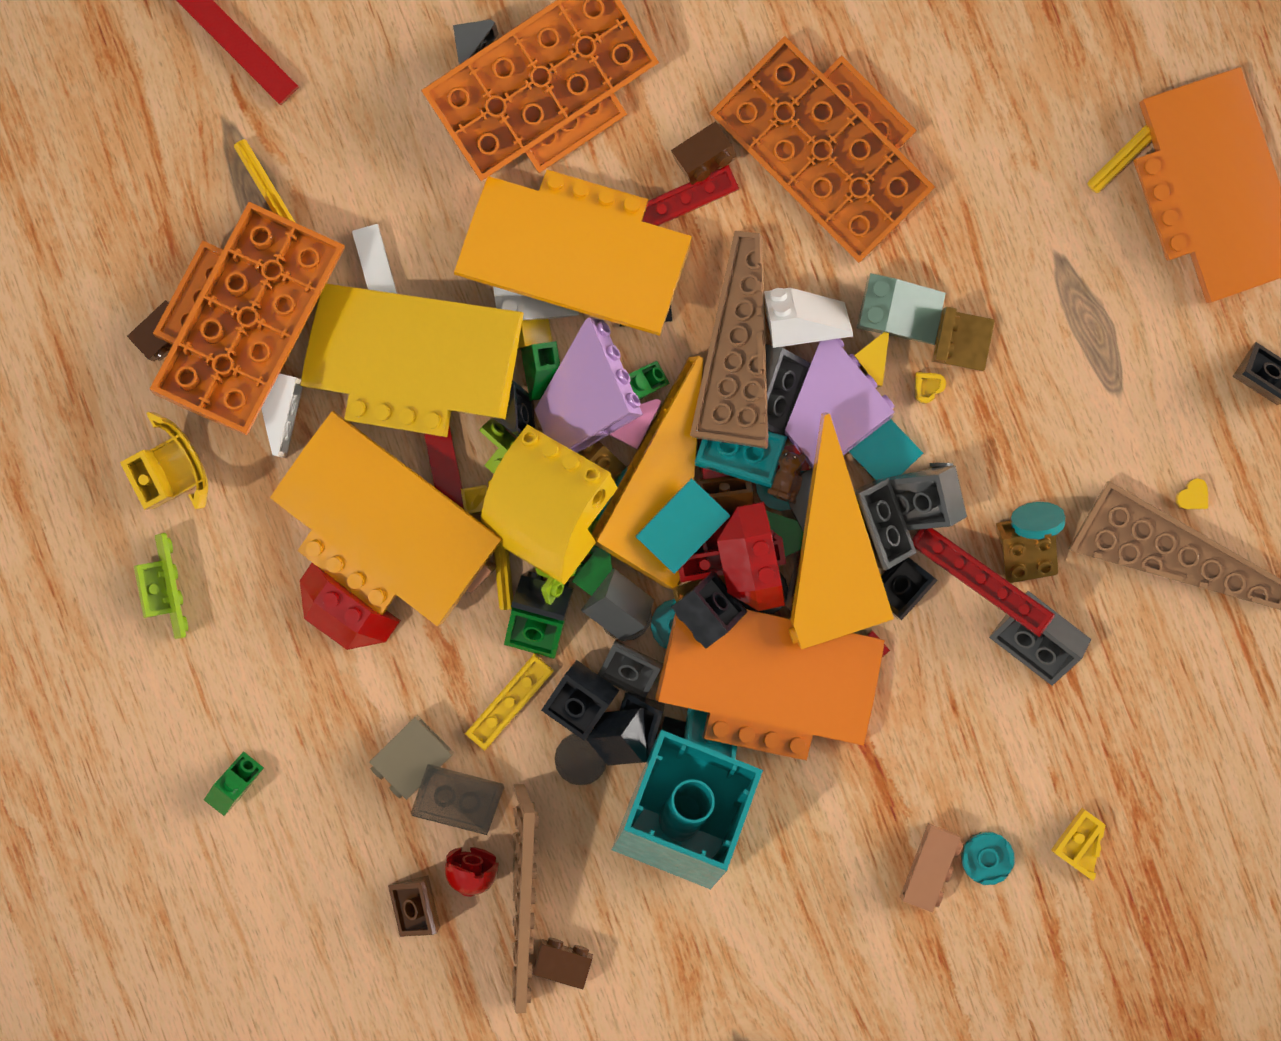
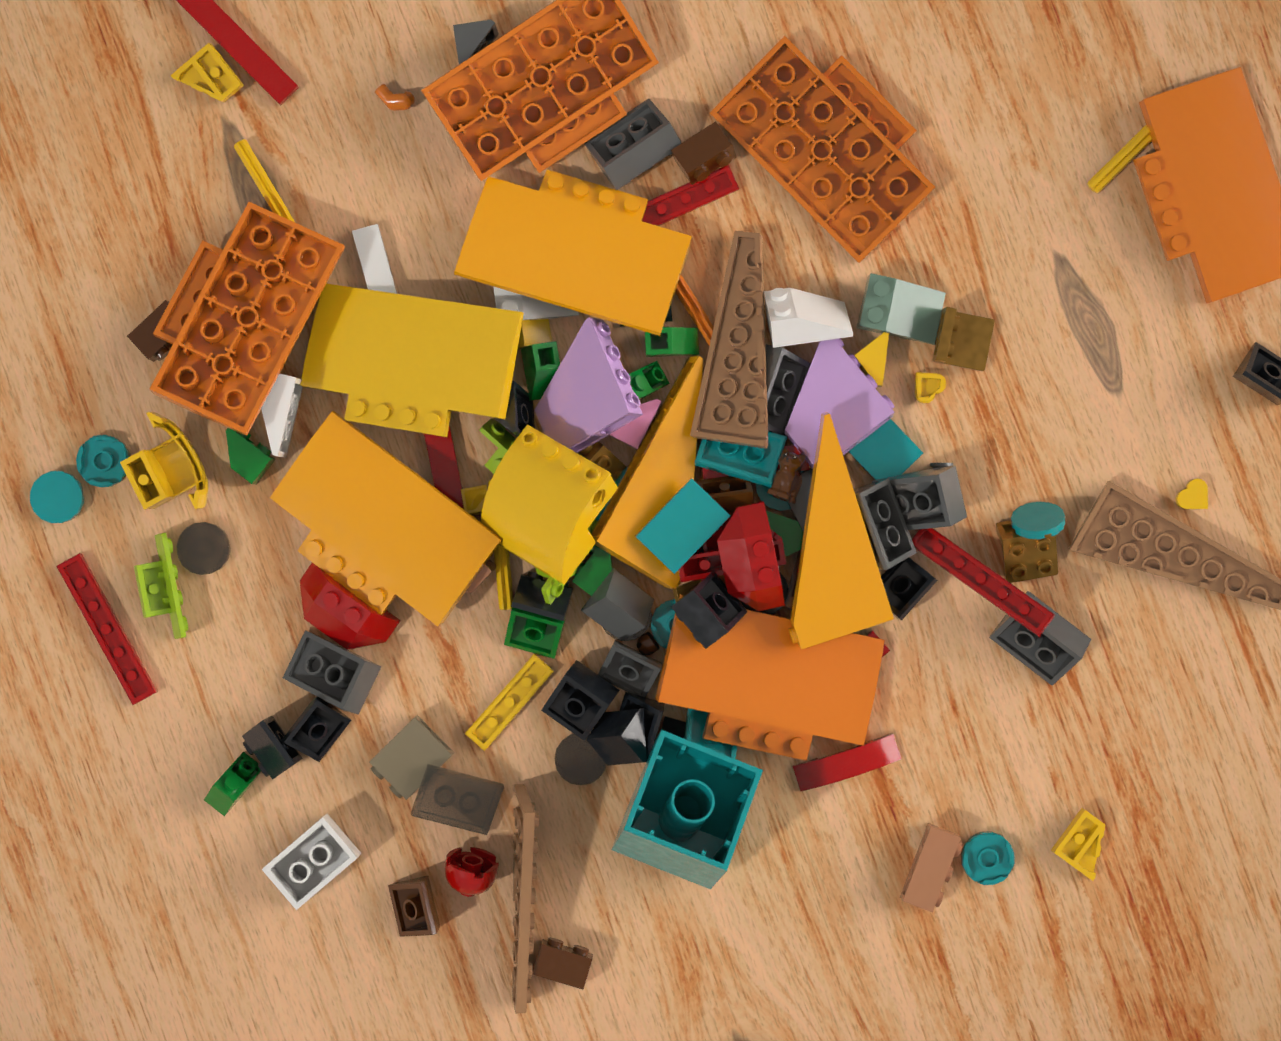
none -> teal tile [30,471,84,523]
none -> red tile [56,553,158,705]
none -> teal tile [76,435,130,488]
none -> yellow wing [170,43,244,102]
none -> clear smoke tile [176,522,231,575]
none -> green slope [226,428,276,485]
none -> black slope [242,716,303,780]
none -> white brick [262,813,361,910]
none -> black slope [282,697,352,762]
none -> dark grey slope [283,630,381,715]
none -> orange arm [375,84,415,111]
none -> dark grey slope [584,99,681,190]
none -> reddish brown hinge [636,632,660,655]
none -> green slope [645,327,699,357]
none -> orange axle [675,275,714,346]
none -> red slope [792,734,901,791]

